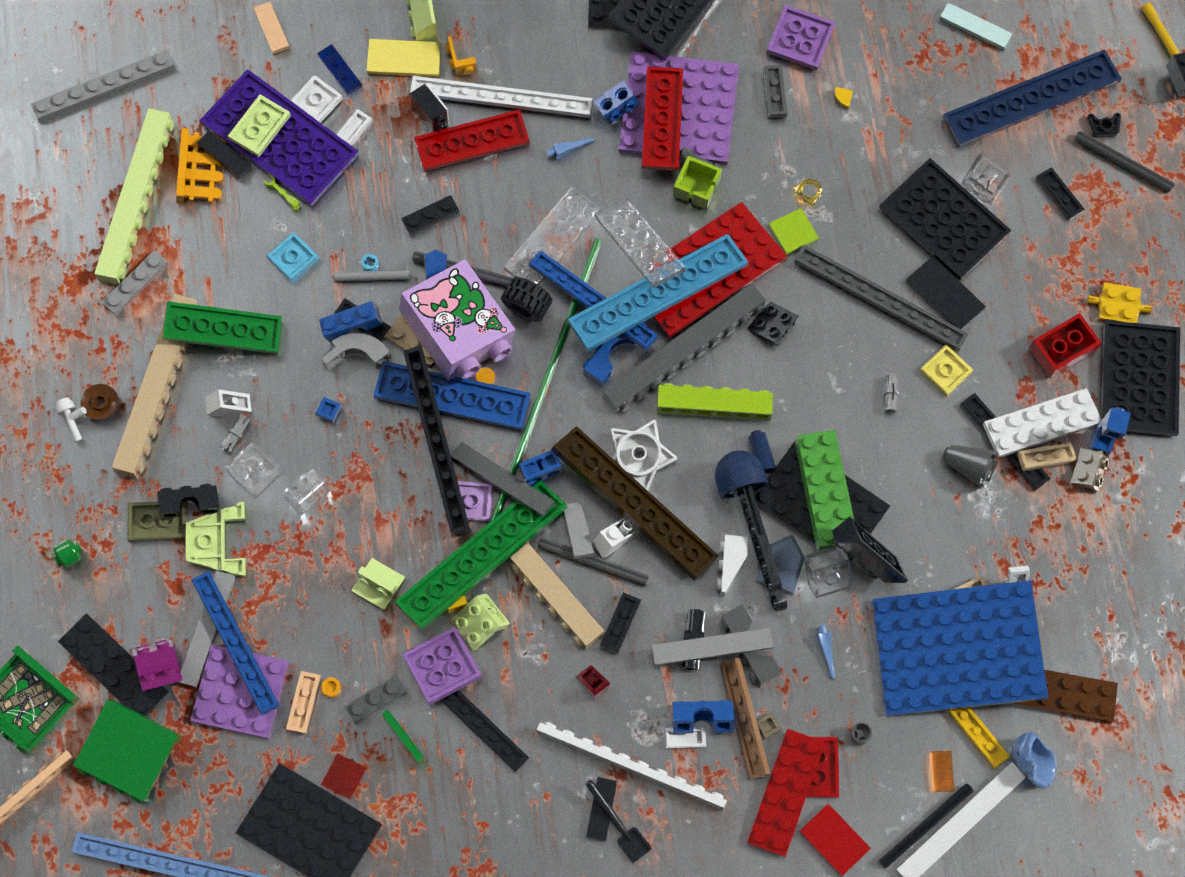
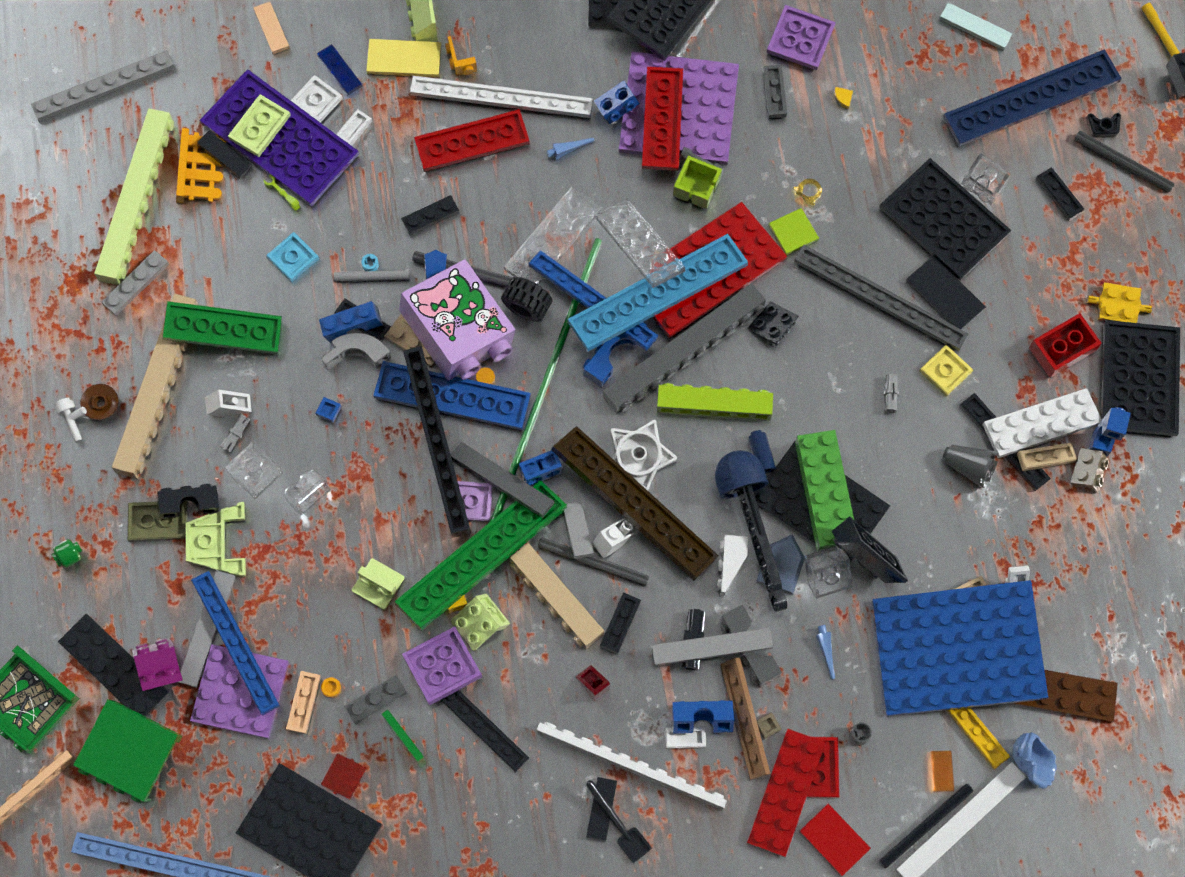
black piece [410,83,450,132] -> none

